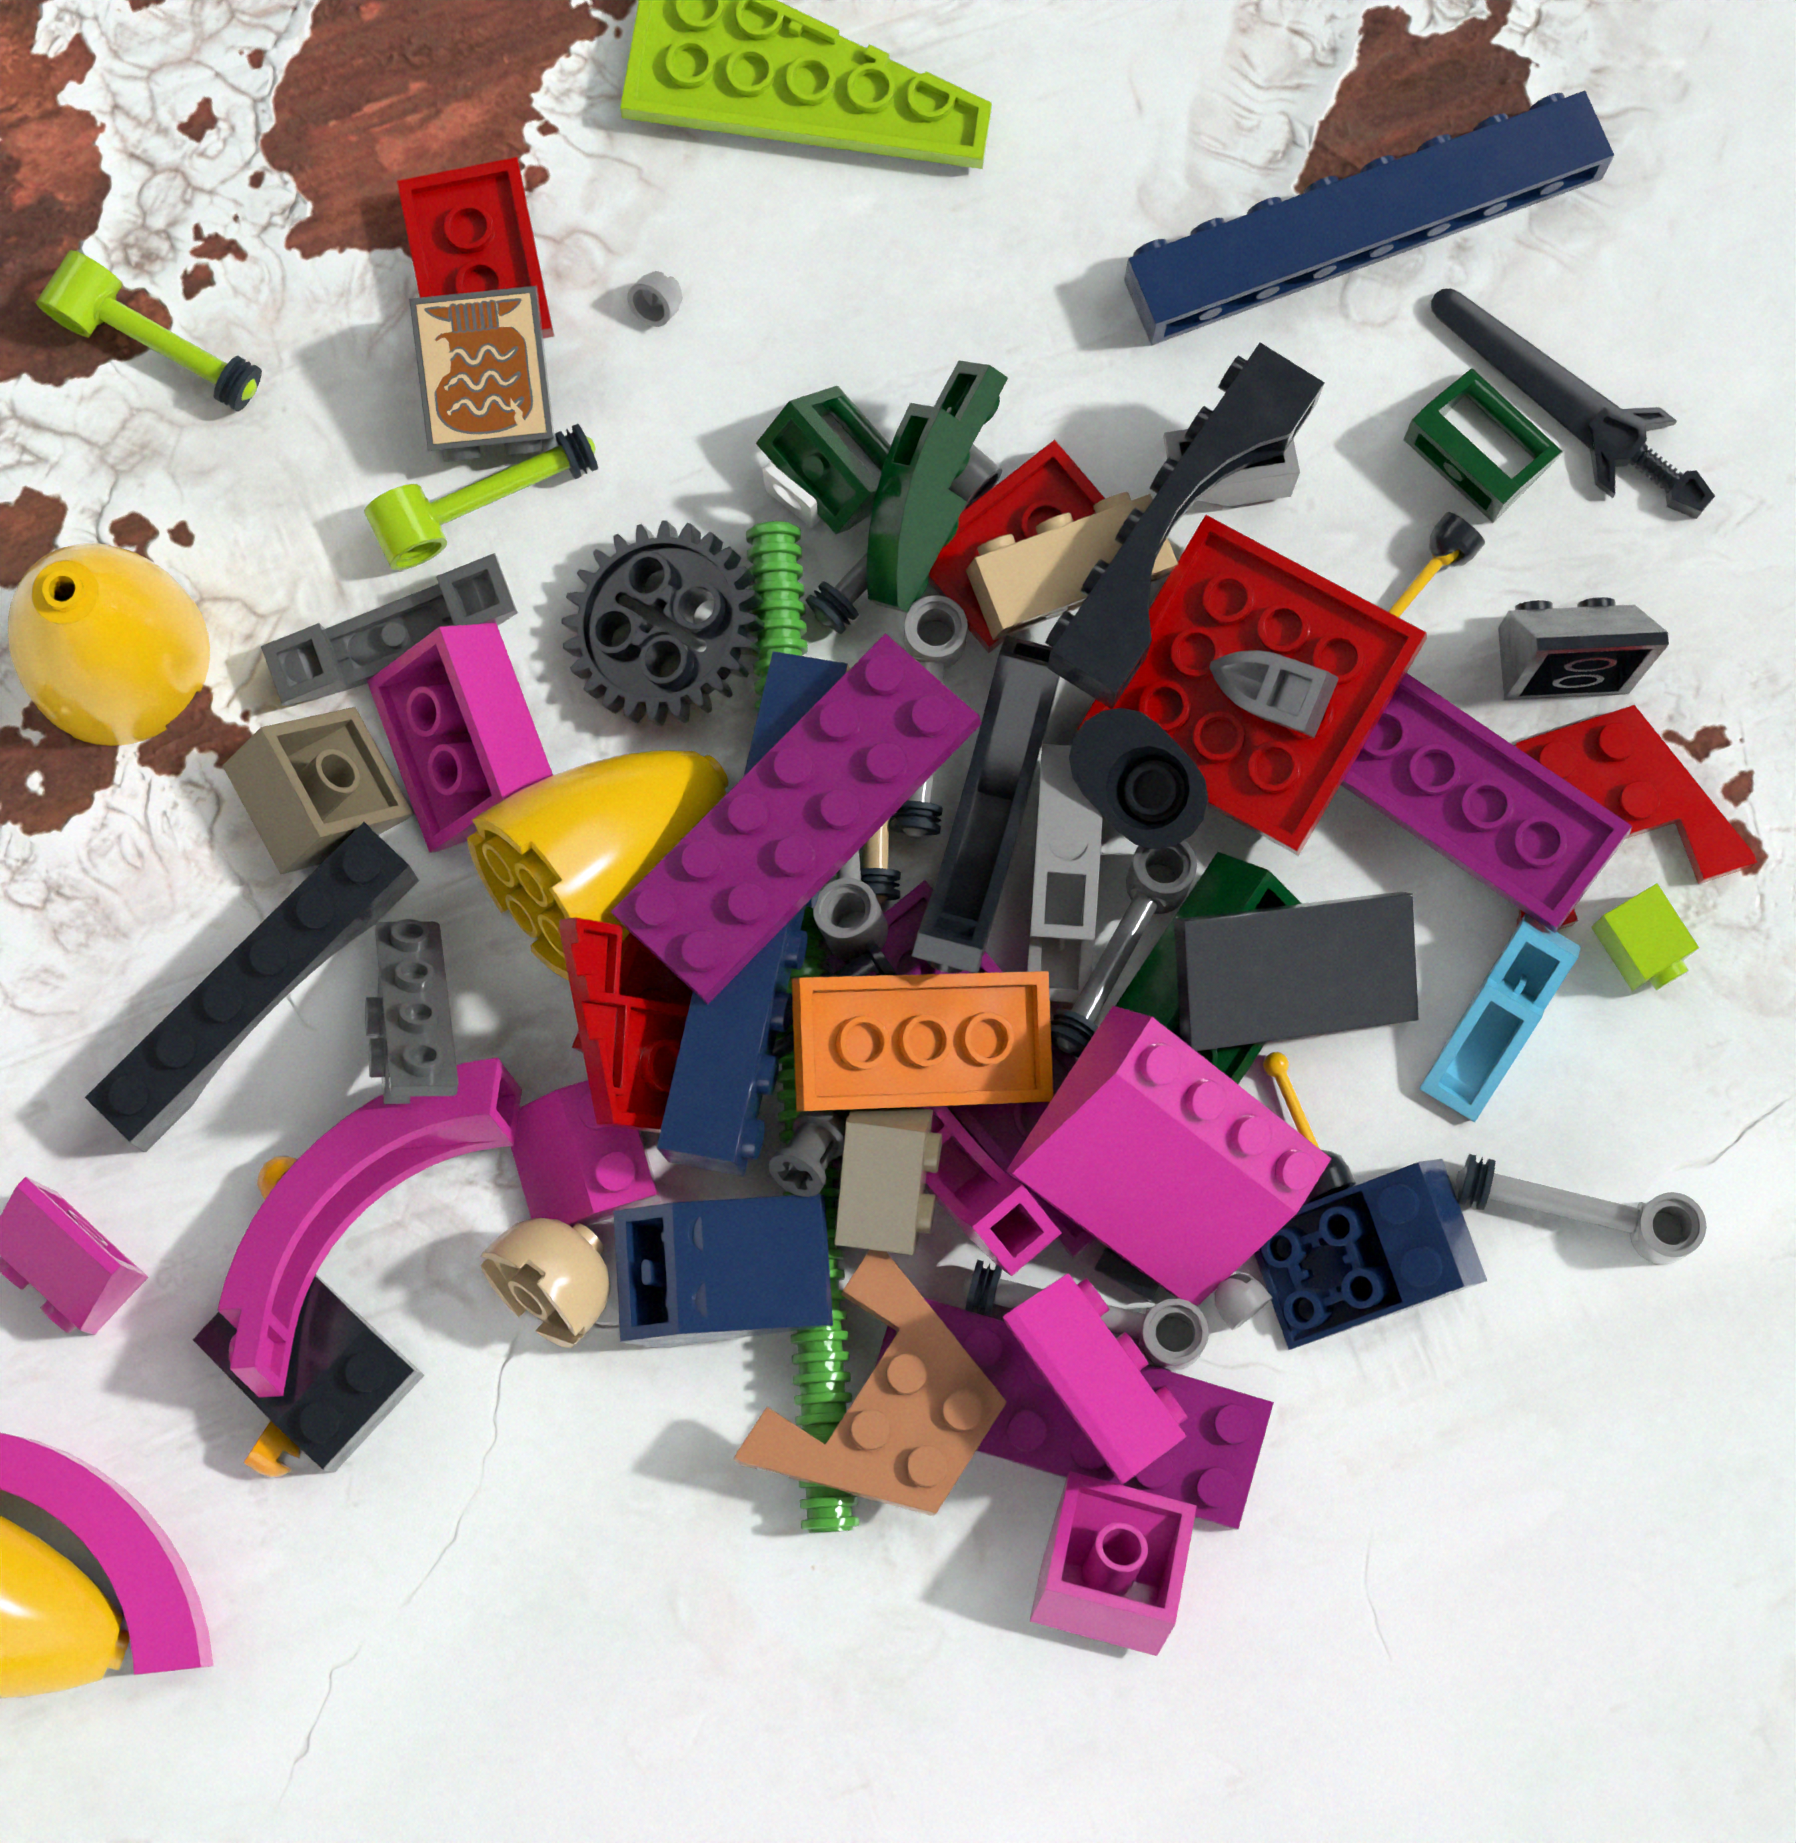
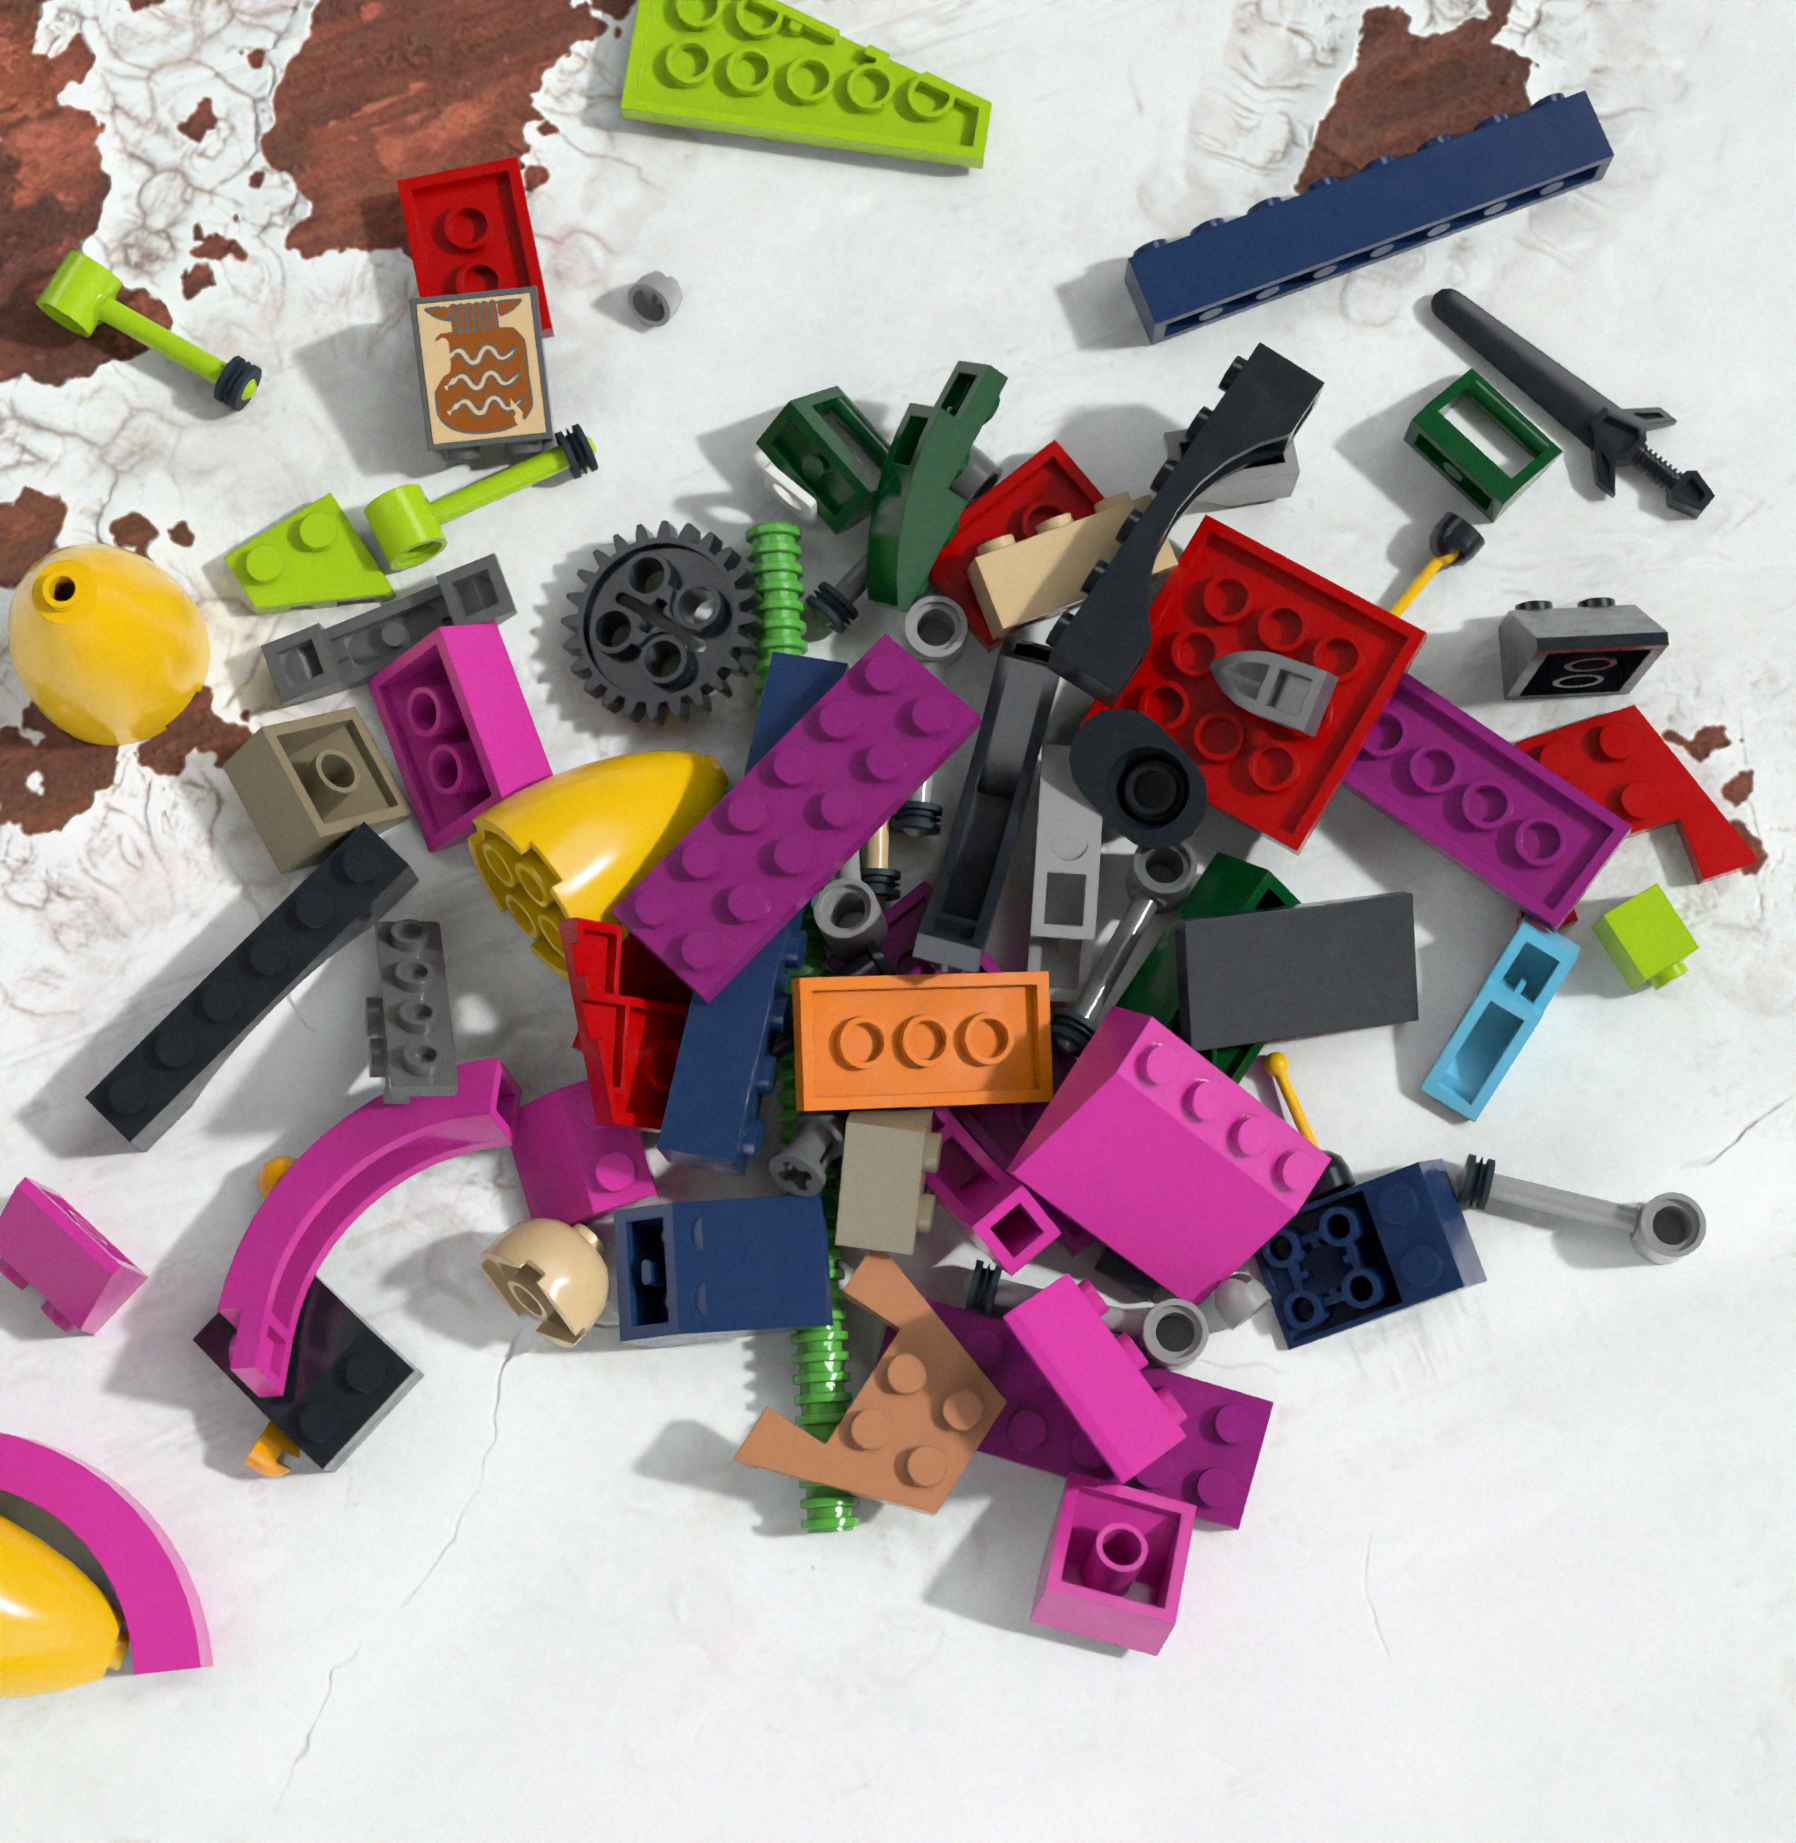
none -> lime wing [224,492,396,615]

